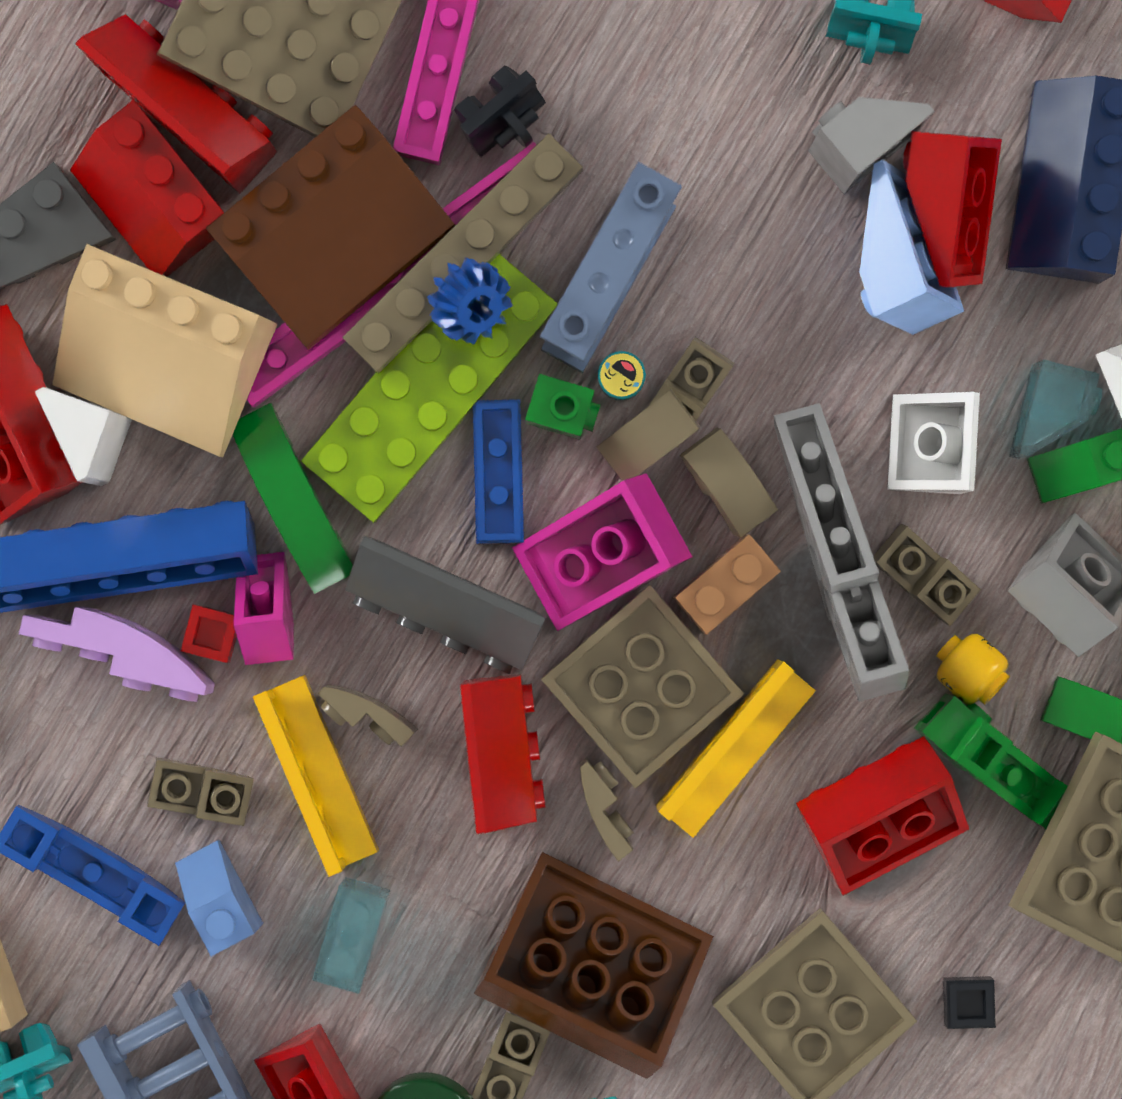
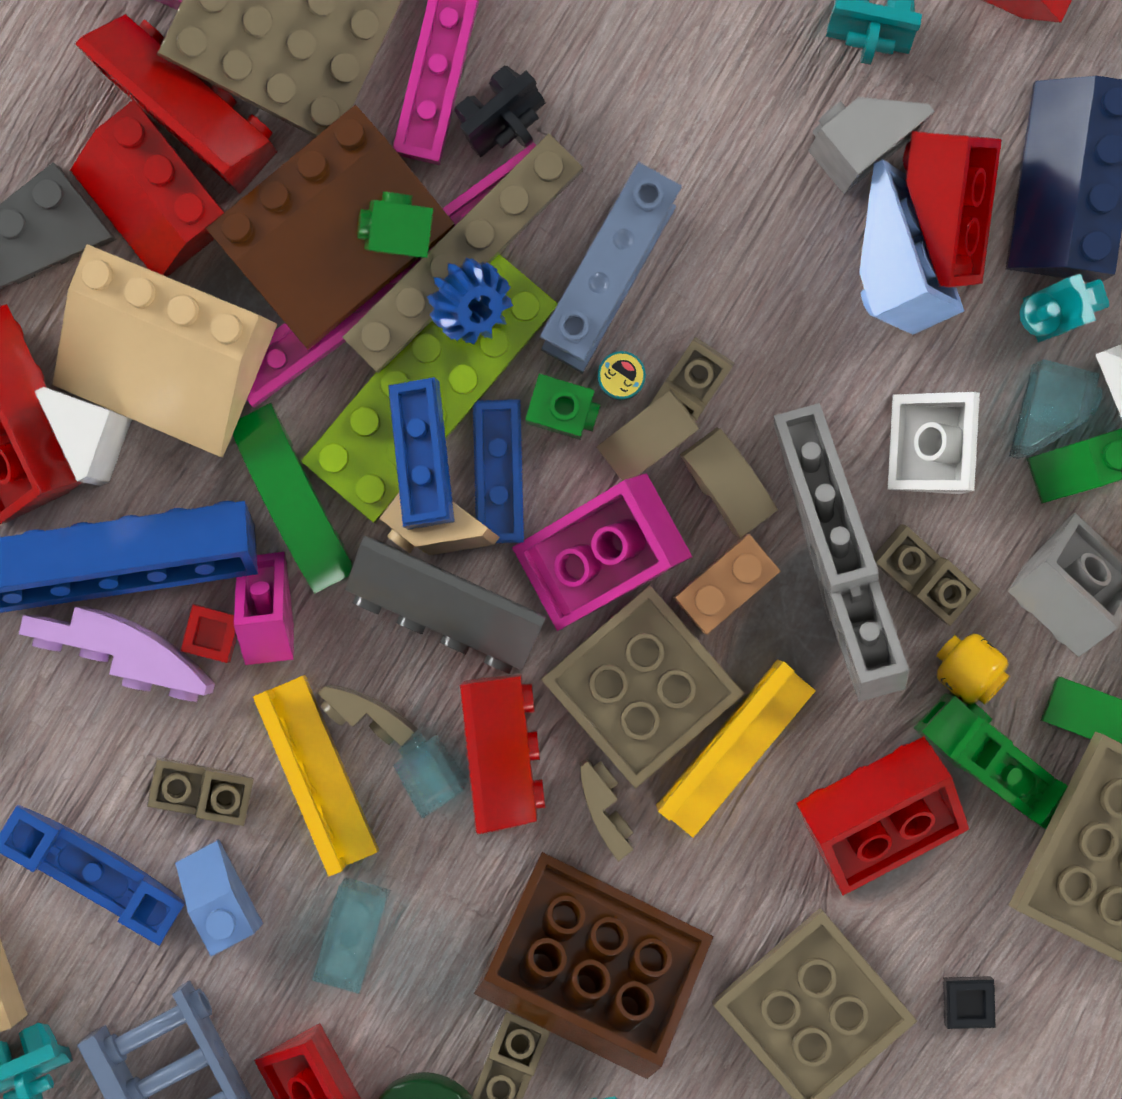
none -> green brick [357,192,433,258]
none -> tan slope [379,493,500,555]
none -> blue tile [388,377,455,530]
none -> clear light blue slope [393,733,469,819]
none -> teal hips [1019,274,1109,343]

